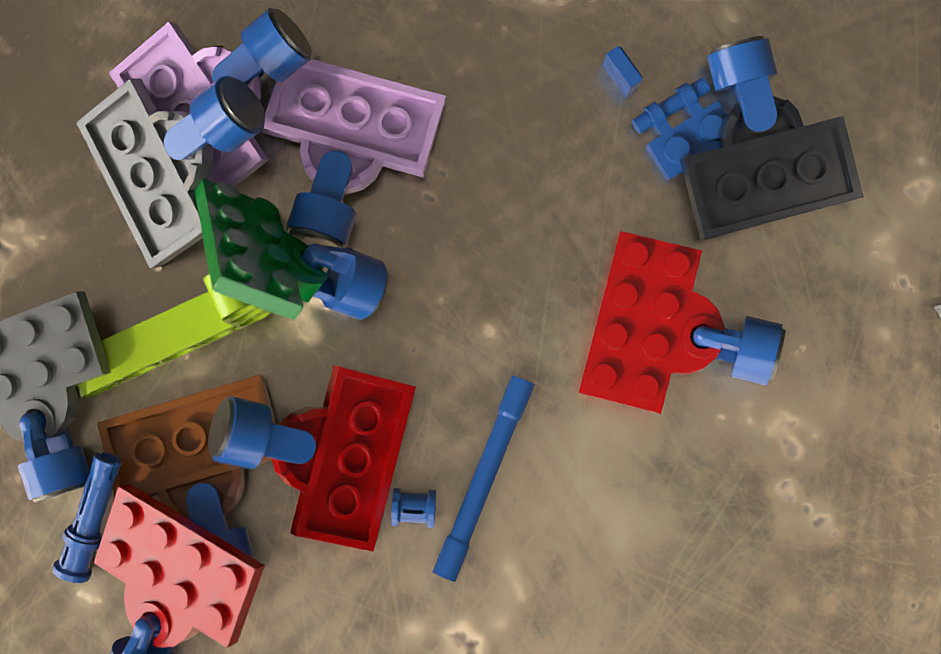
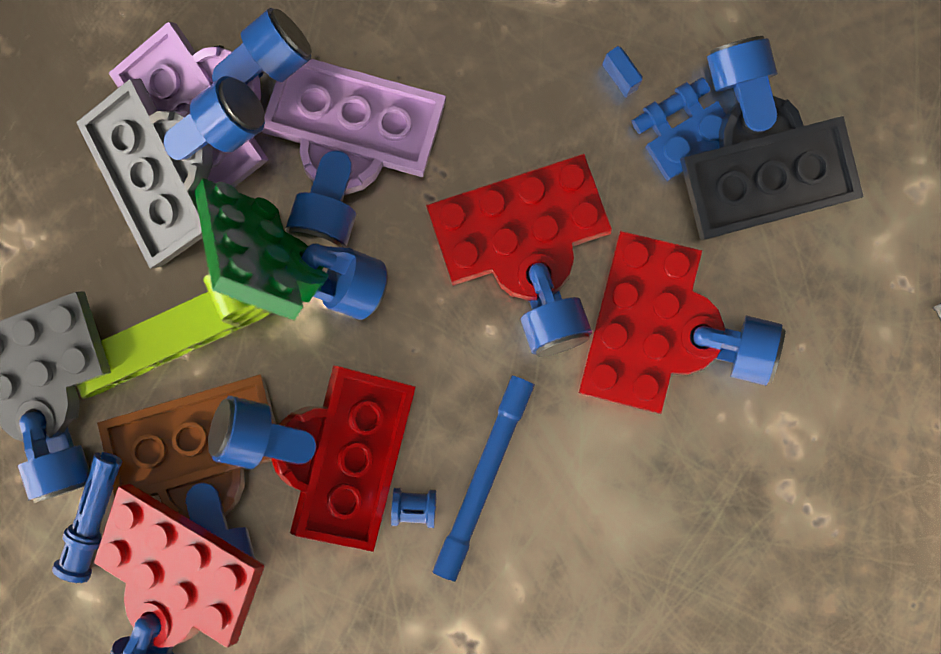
none -> red plate [426,154,612,357]

